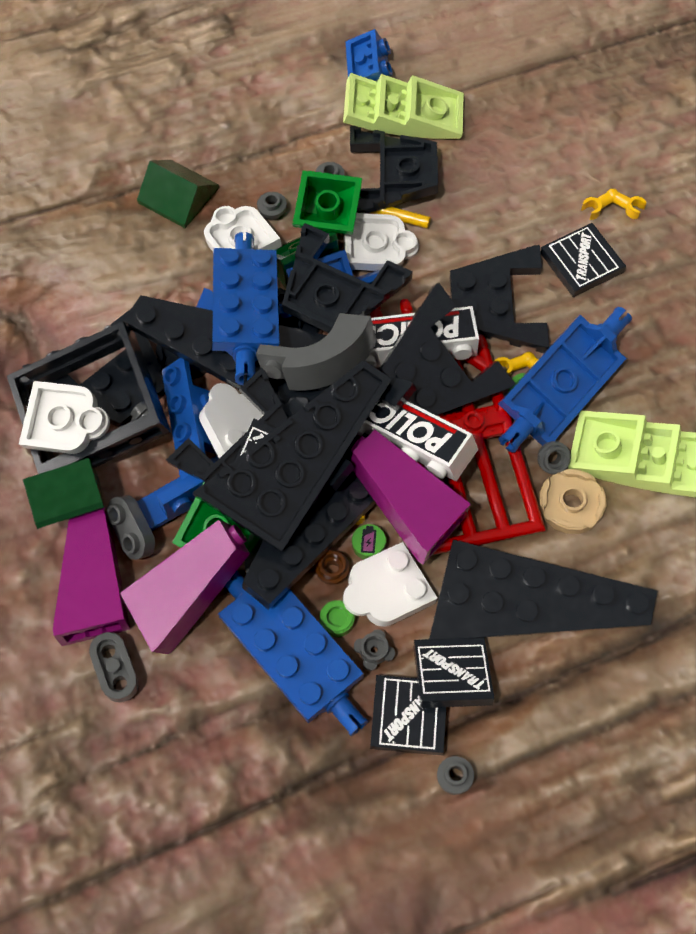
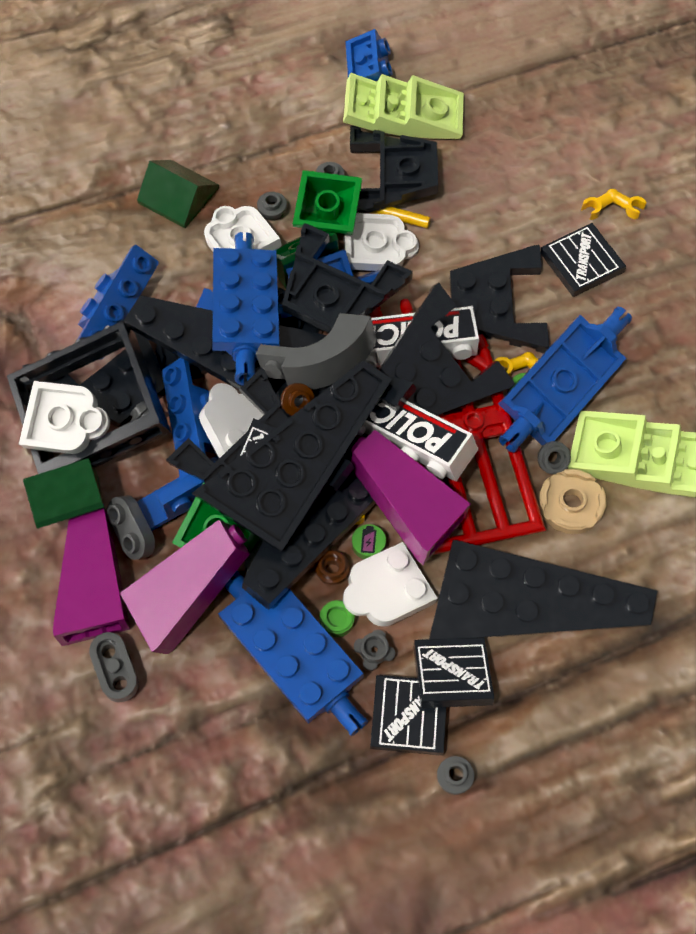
none -> blue bracket [77,245,159,360]
none -> reddish brown plate [281,383,314,416]

